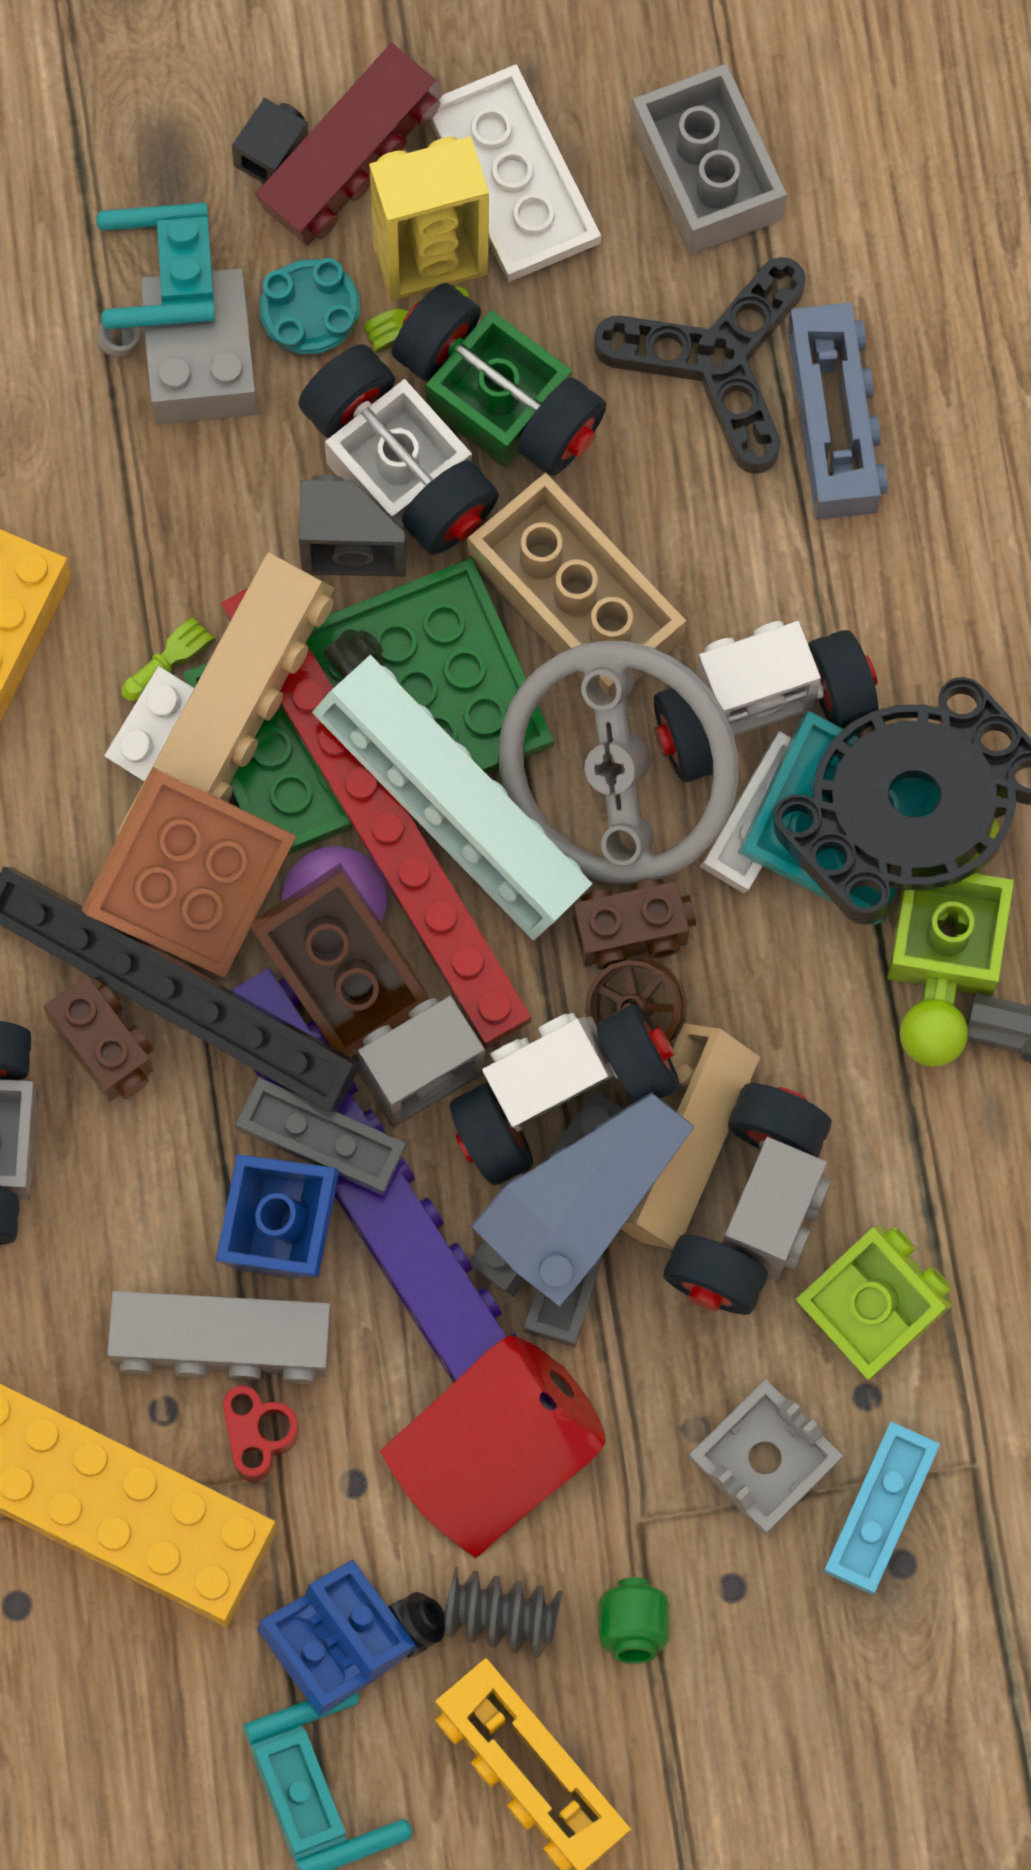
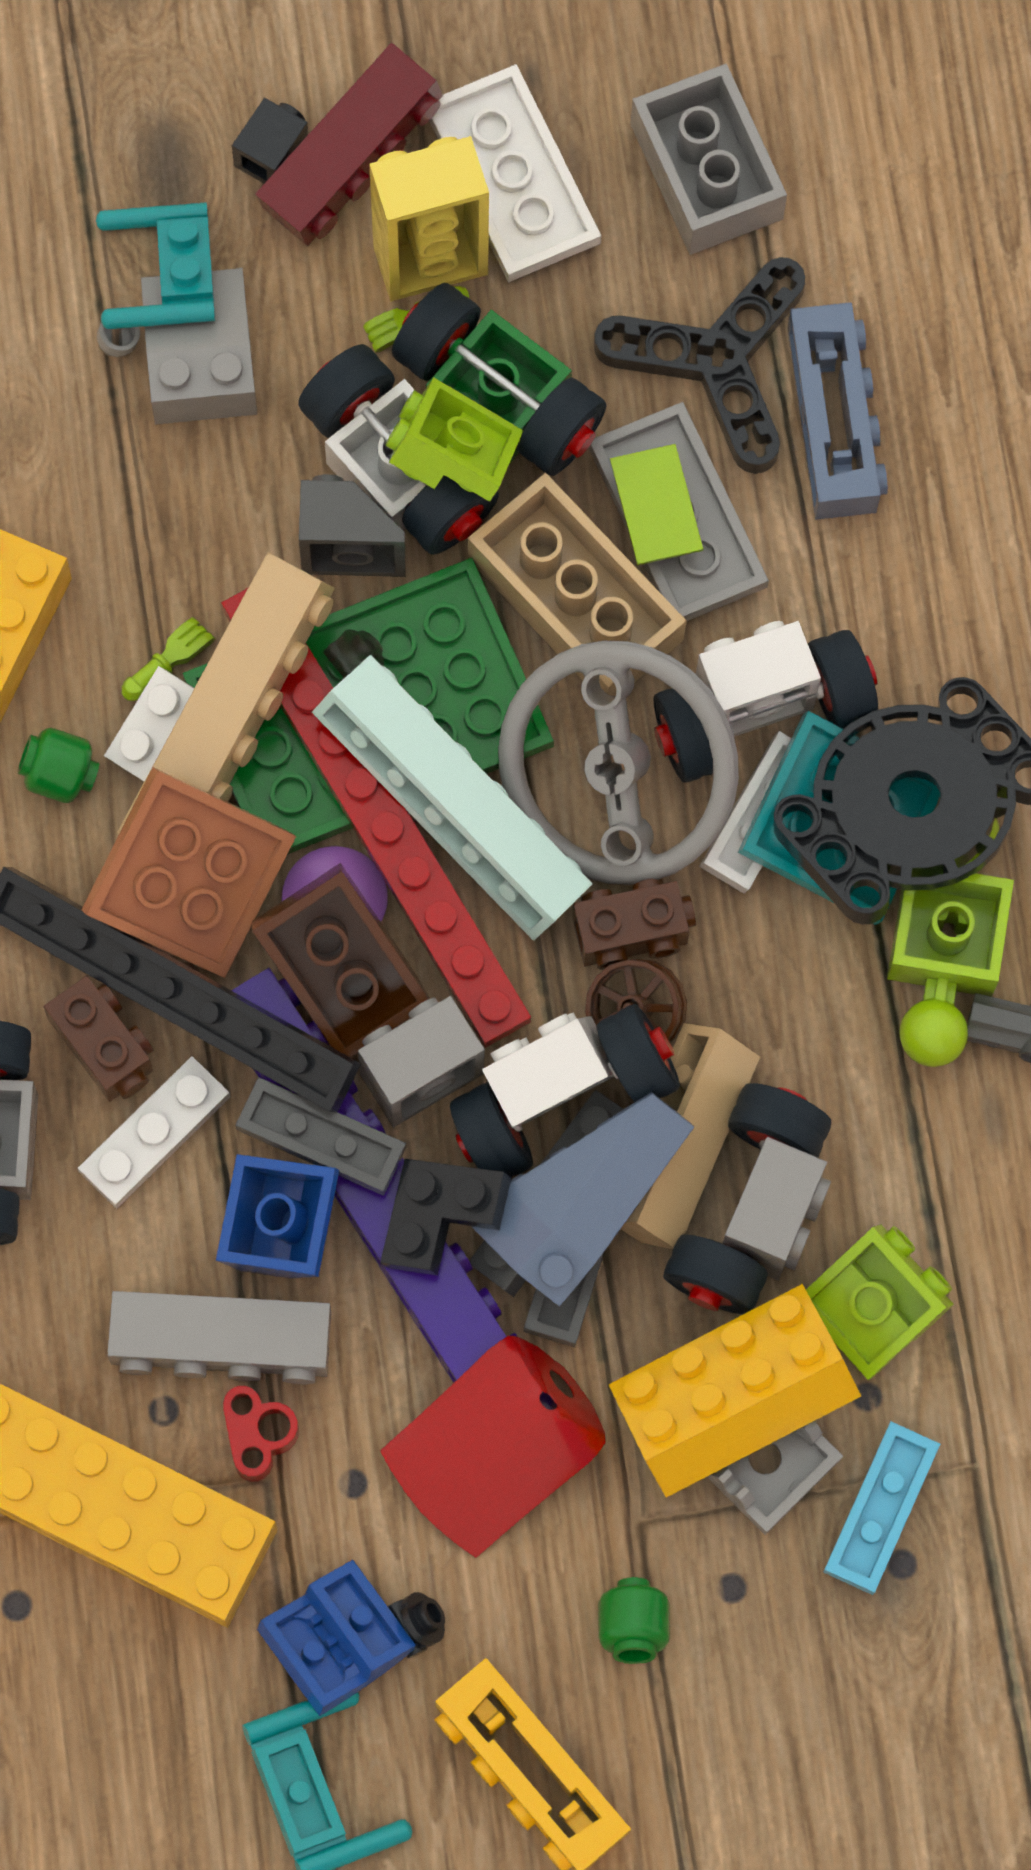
teal dish [260,258,360,355] -> none
dark grey piece [444,1567,563,1658] -> none
none -> green head [17,728,100,803]
none -> white plate [77,1056,231,1209]
none -> black plate [380,1158,511,1276]
none -> lime plate [385,377,523,502]
none -> light grey plate [589,402,769,621]
none -> yellow brick [608,1284,861,1498]
none -> lime piece [610,444,703,566]

